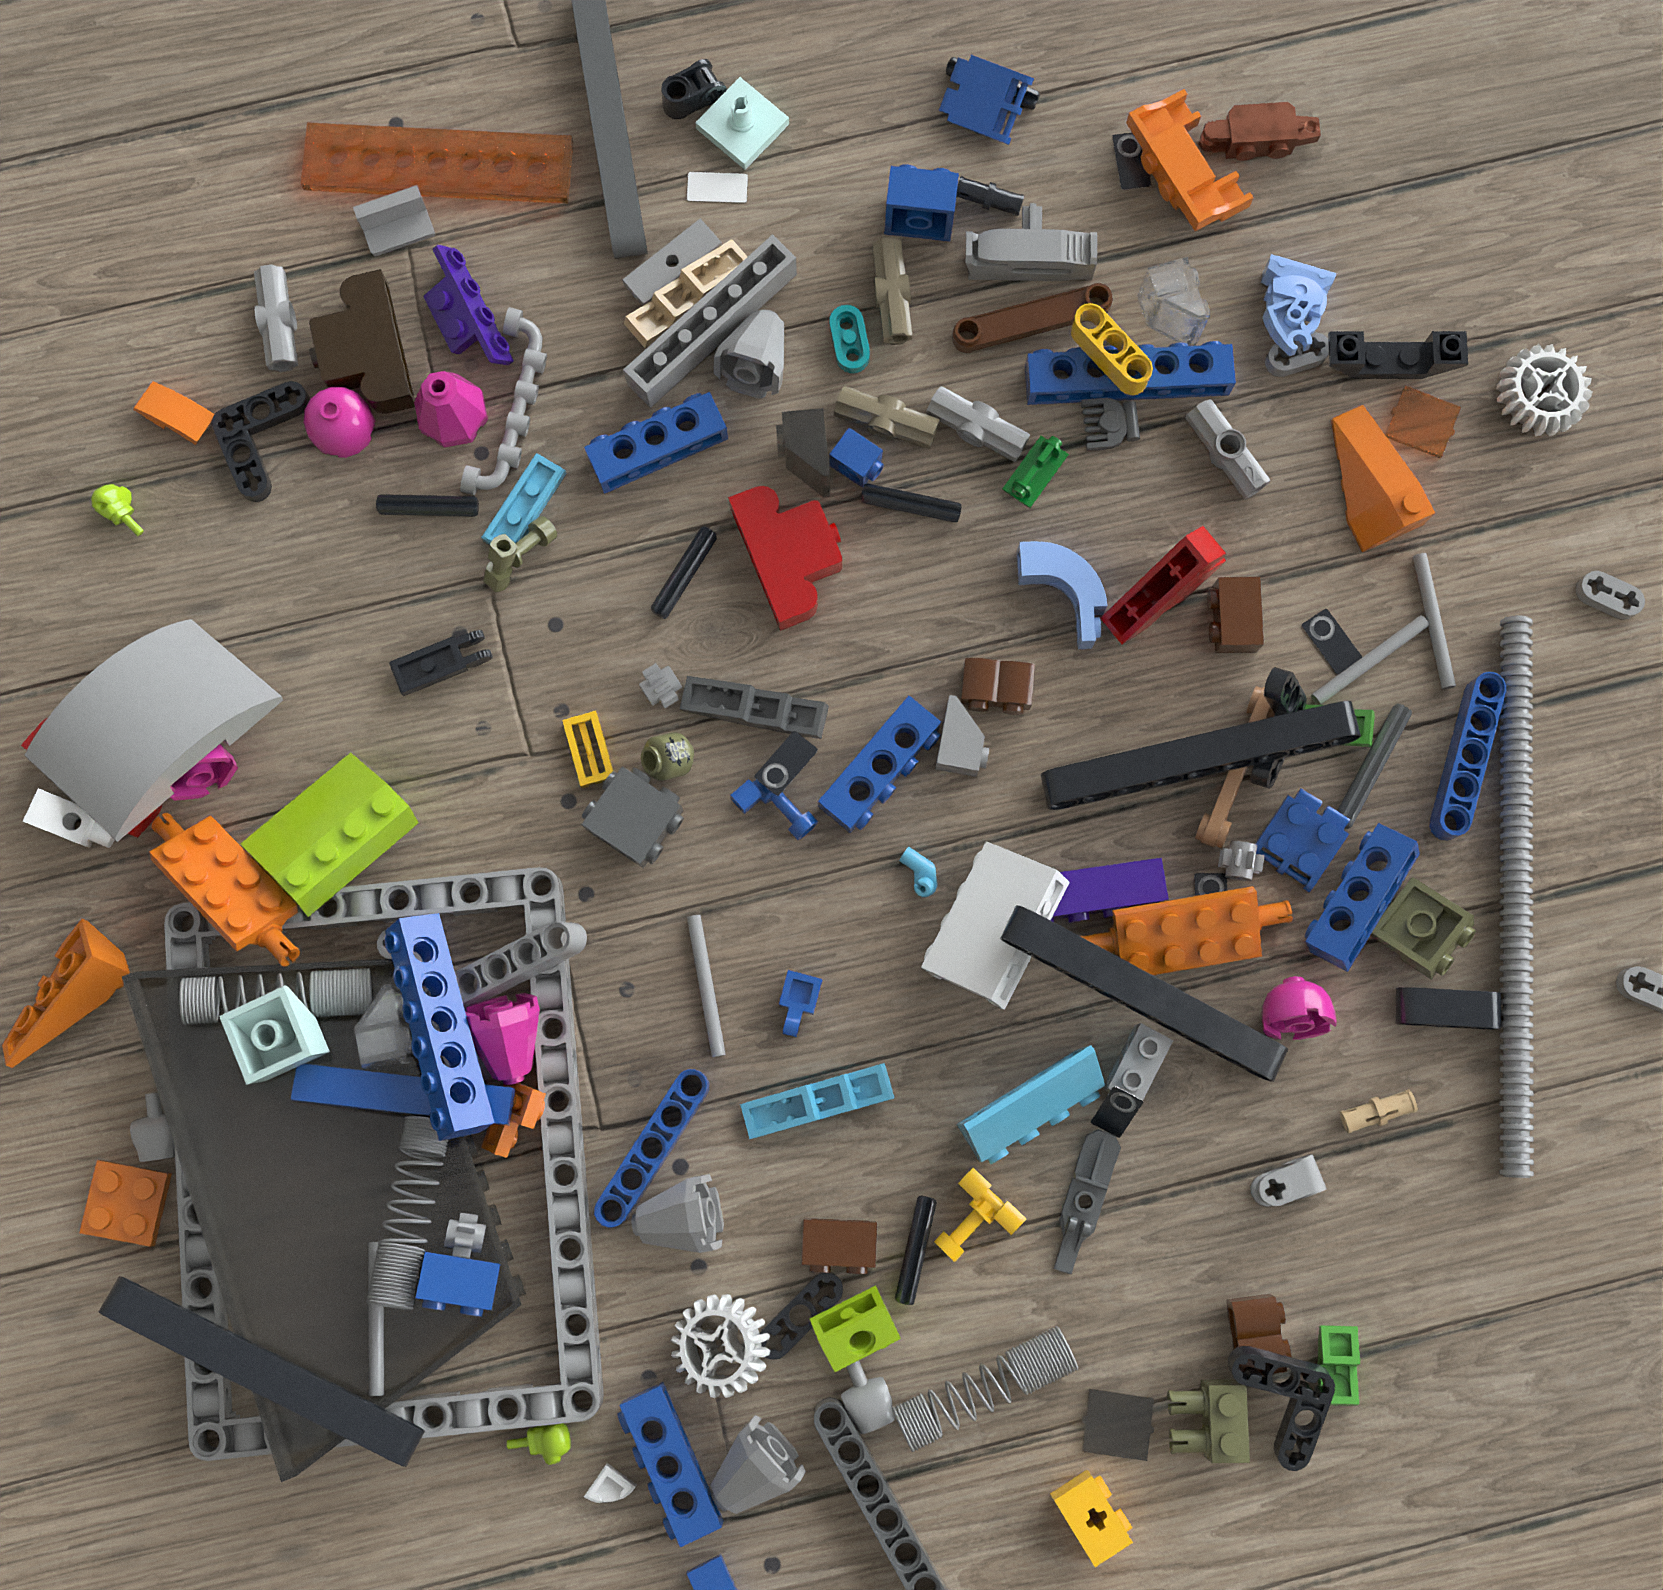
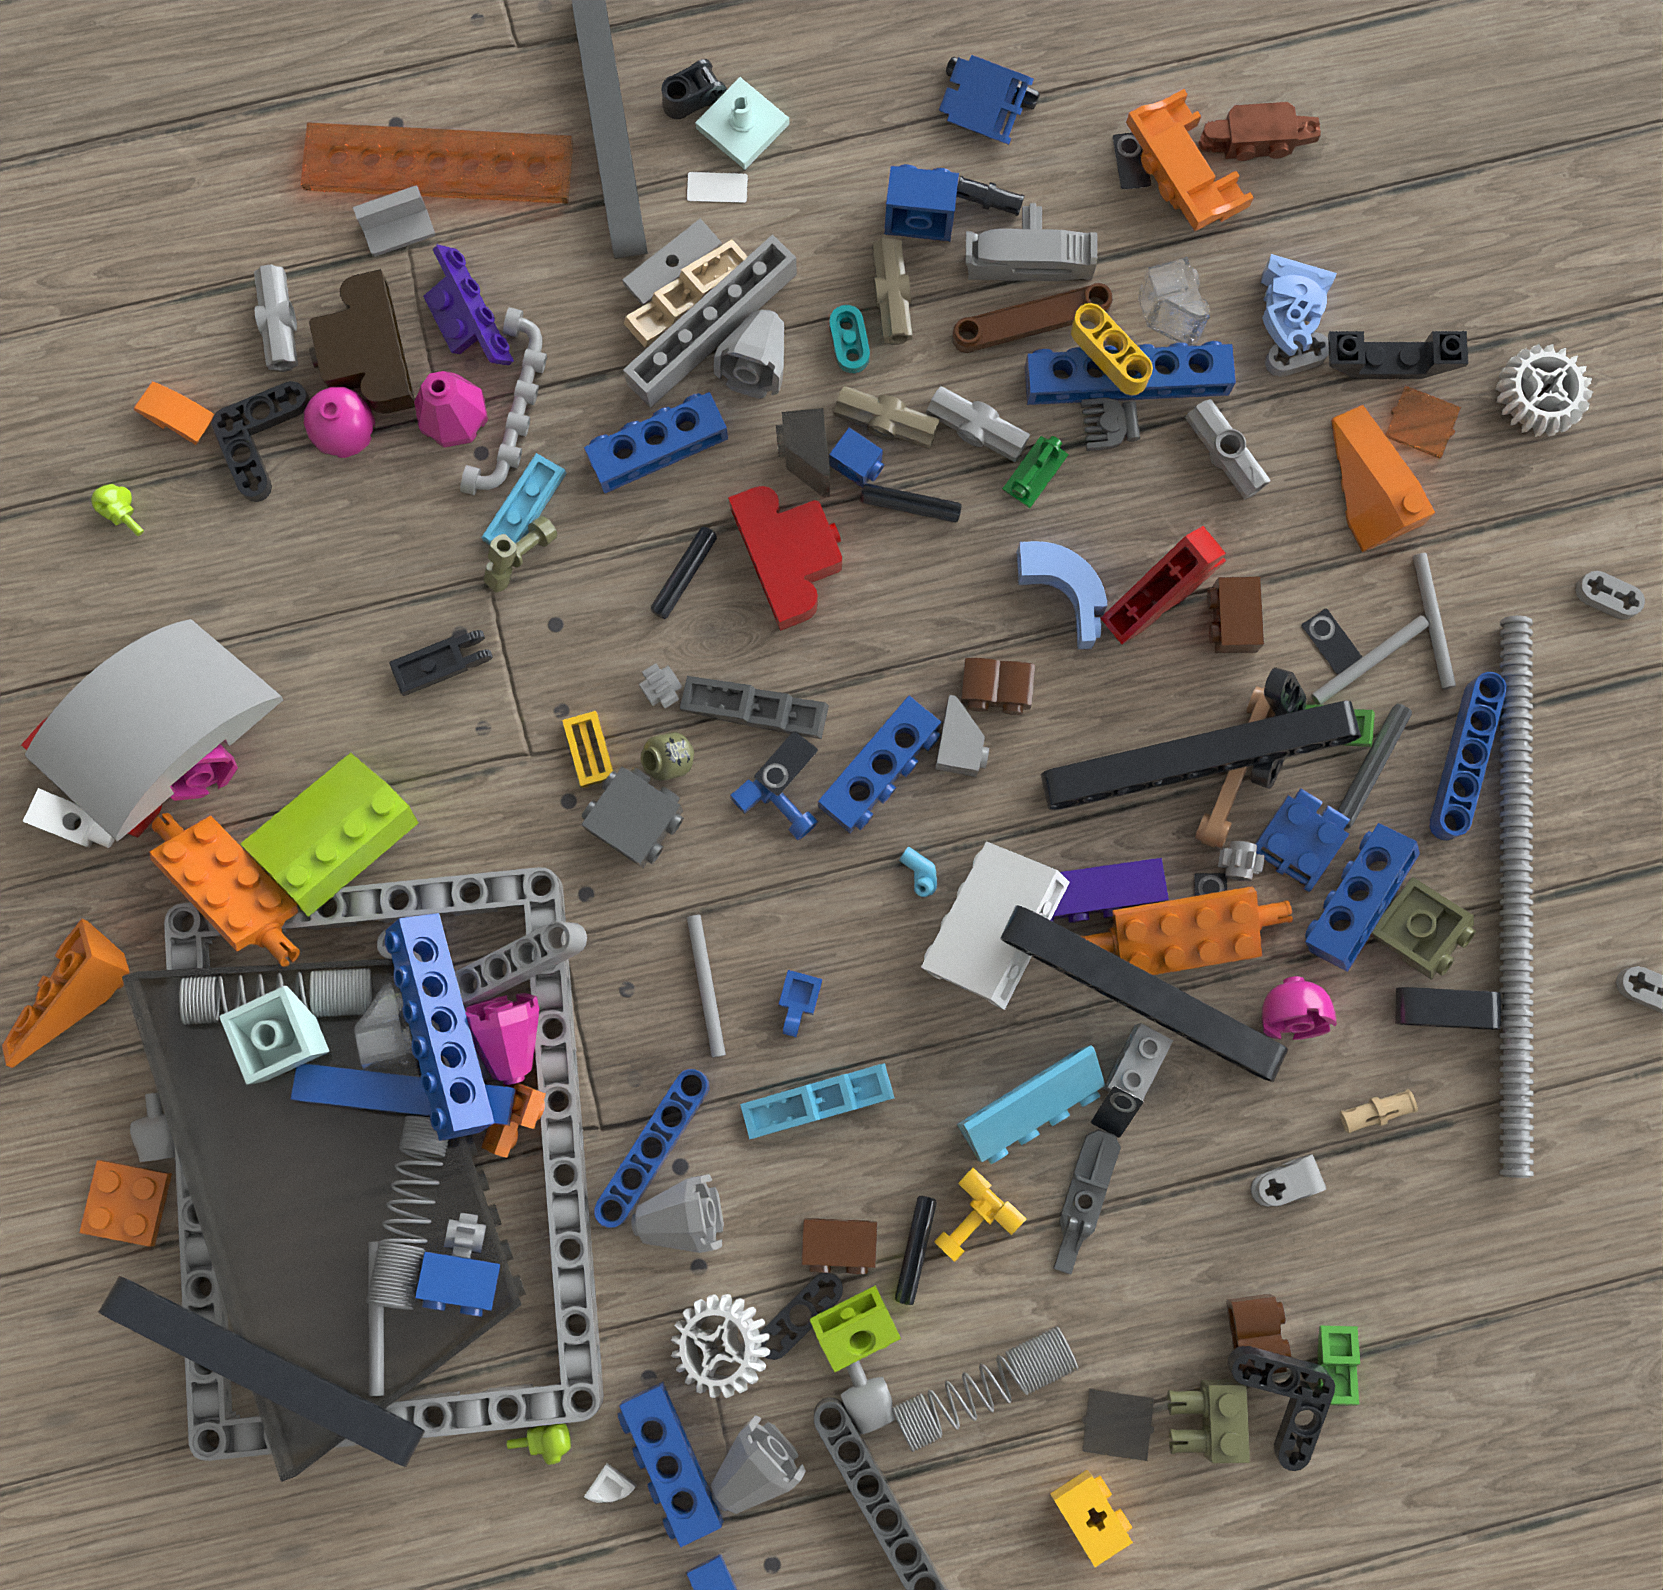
black axle [376,494,479,517] -> none

